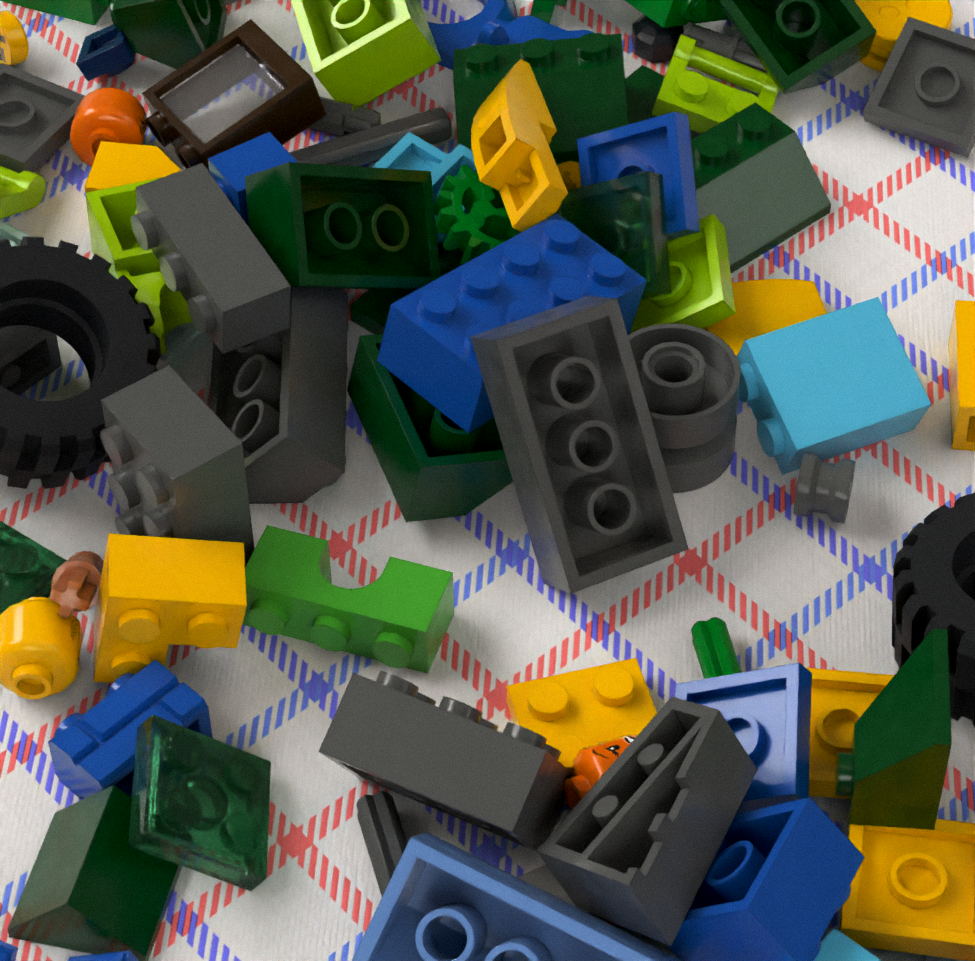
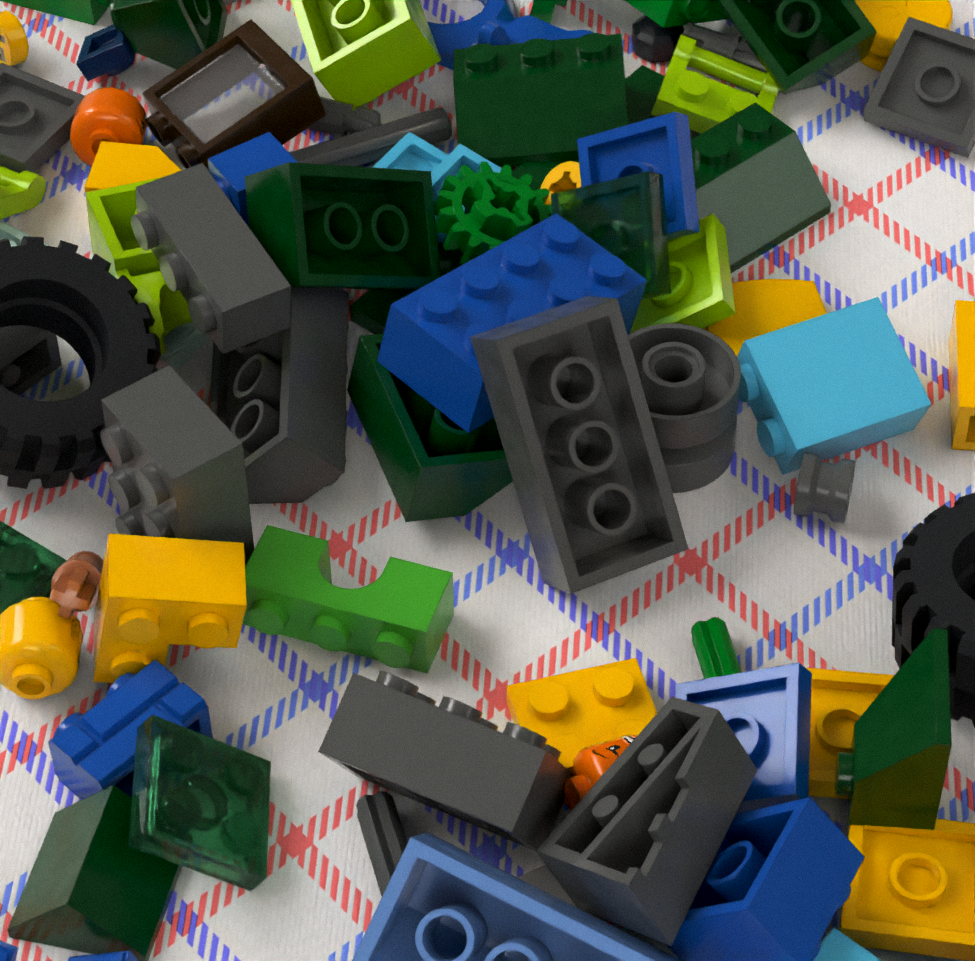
yellow slope [471,59,568,232] -> none

